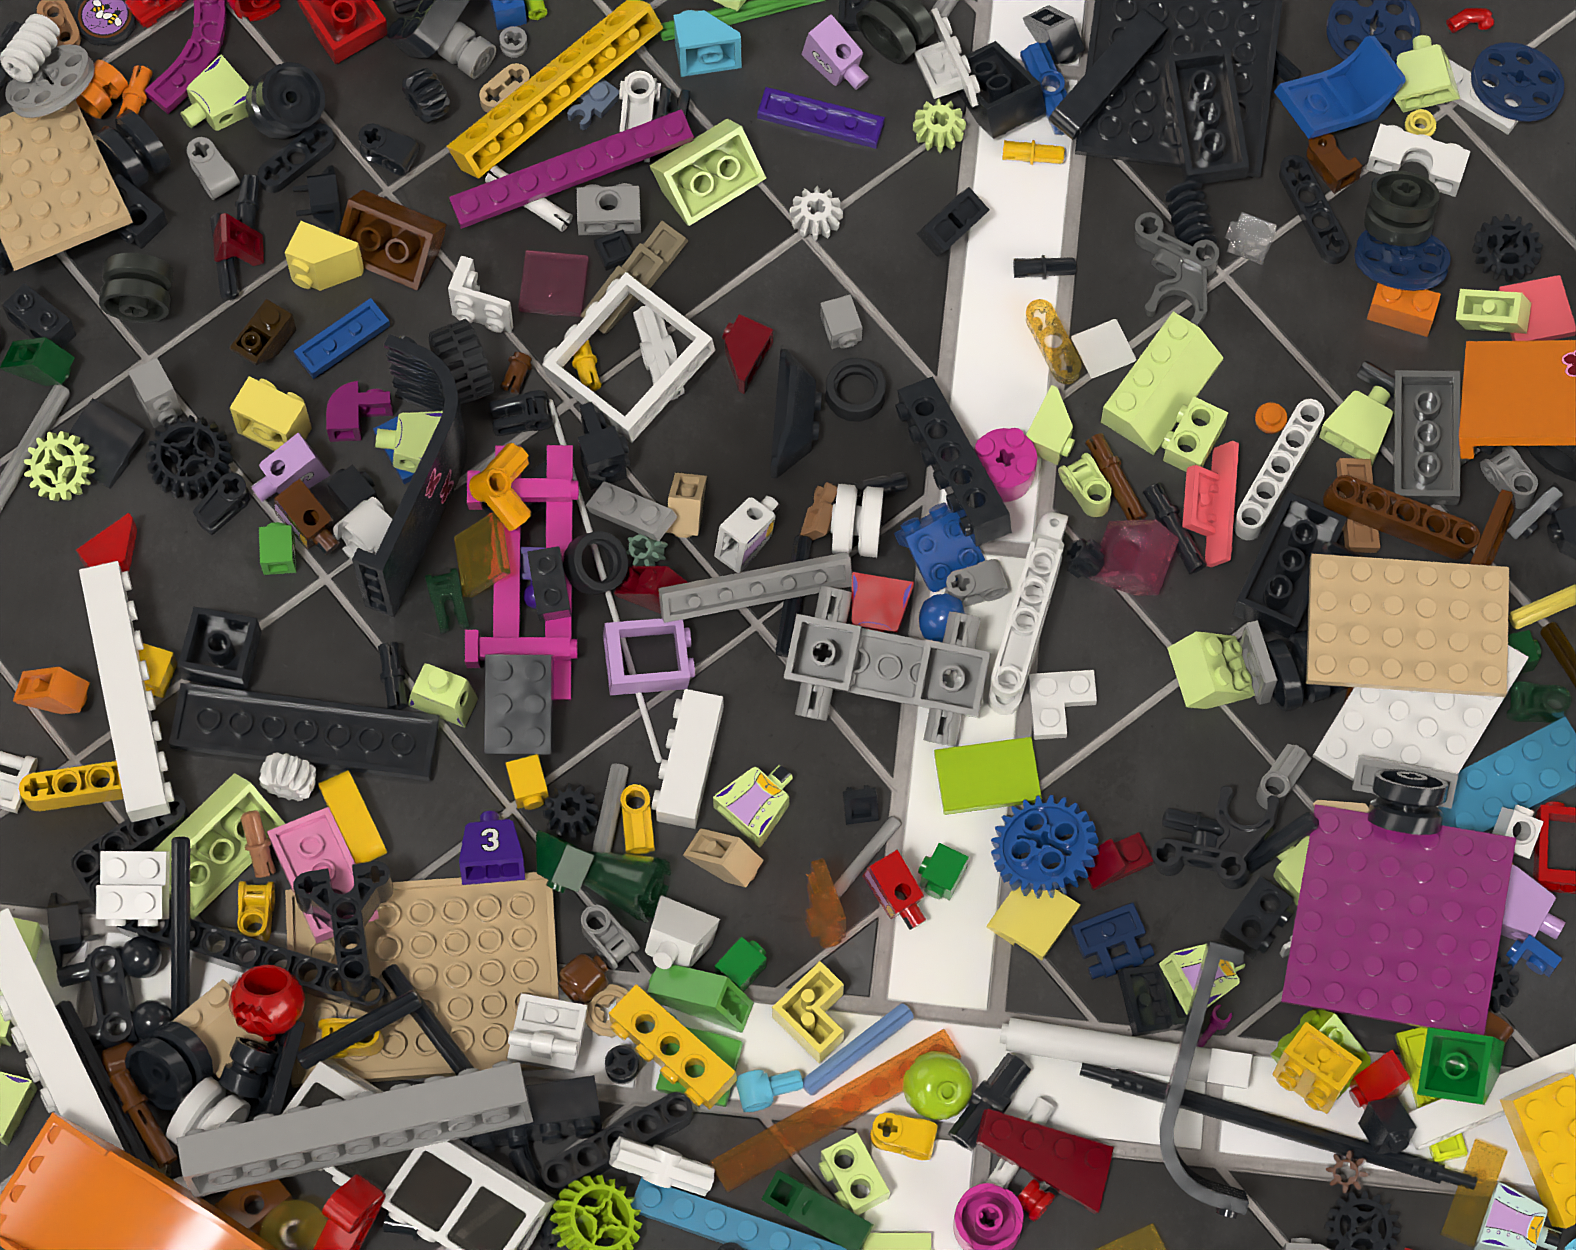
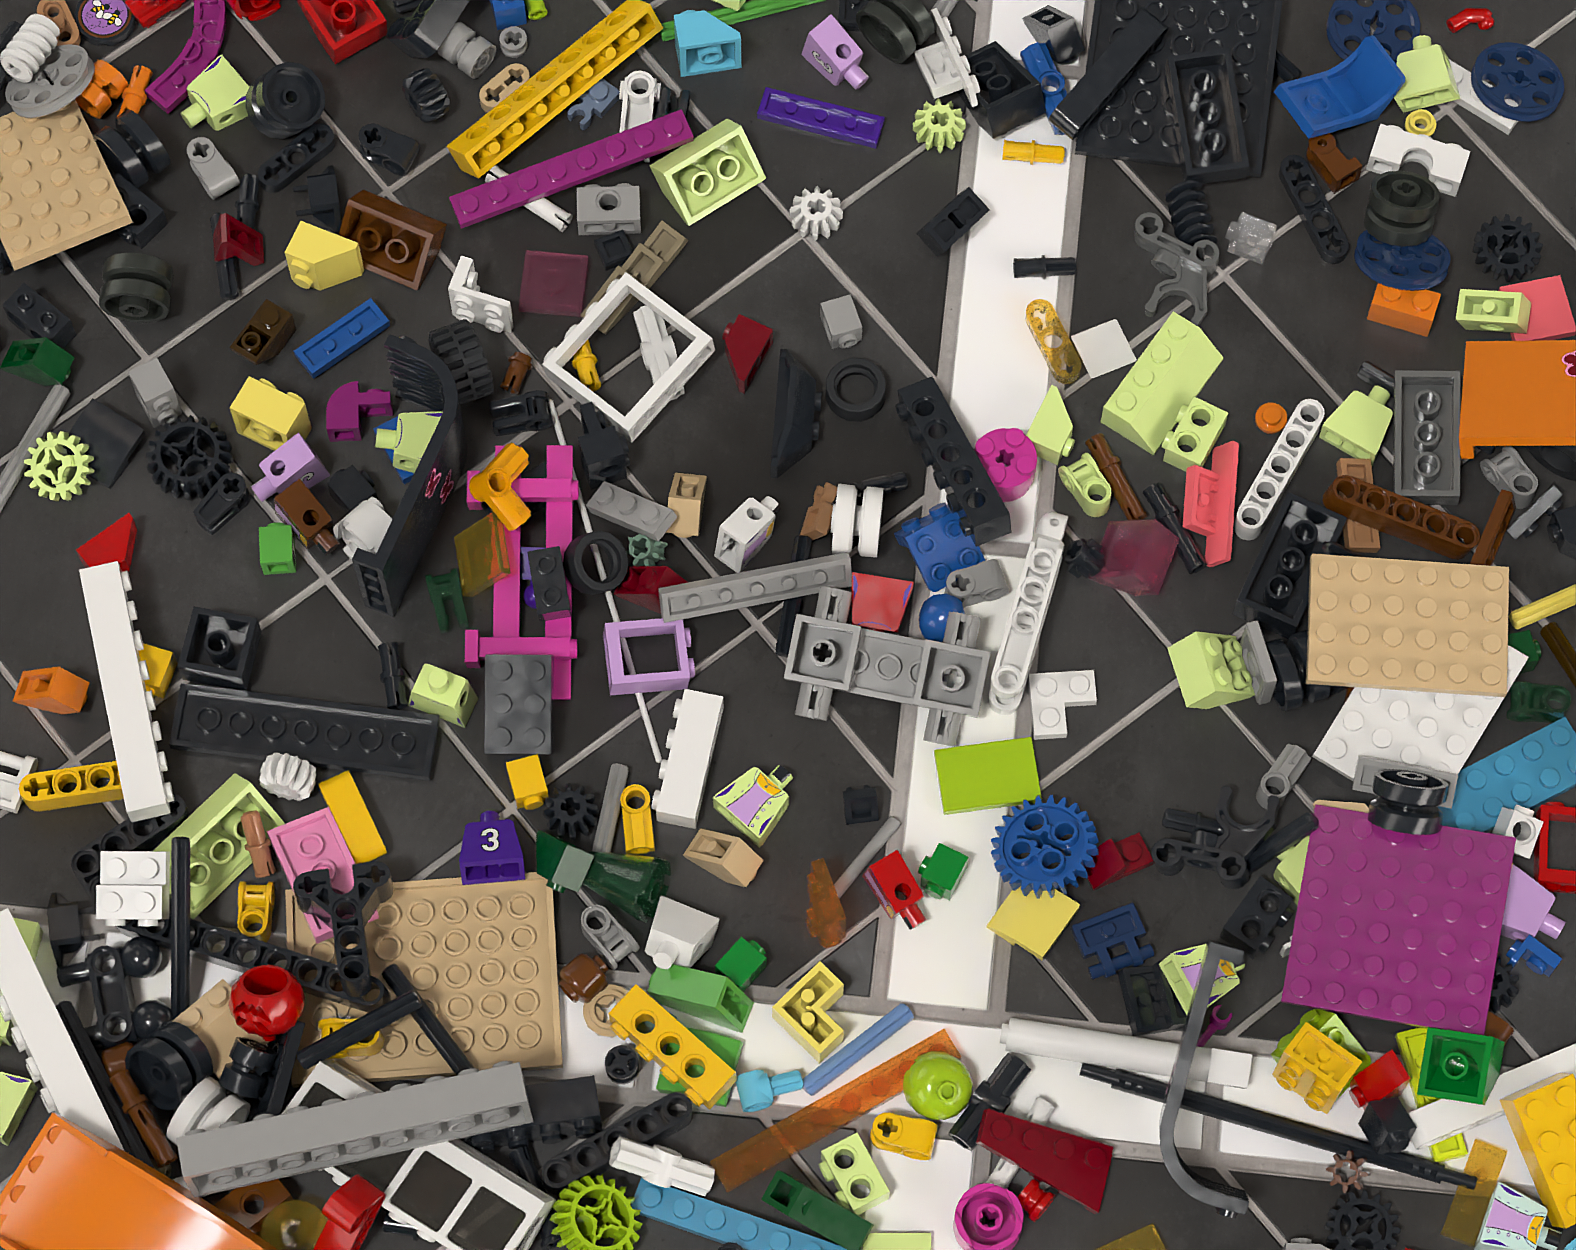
white plate [507,993,588,1073] -> none

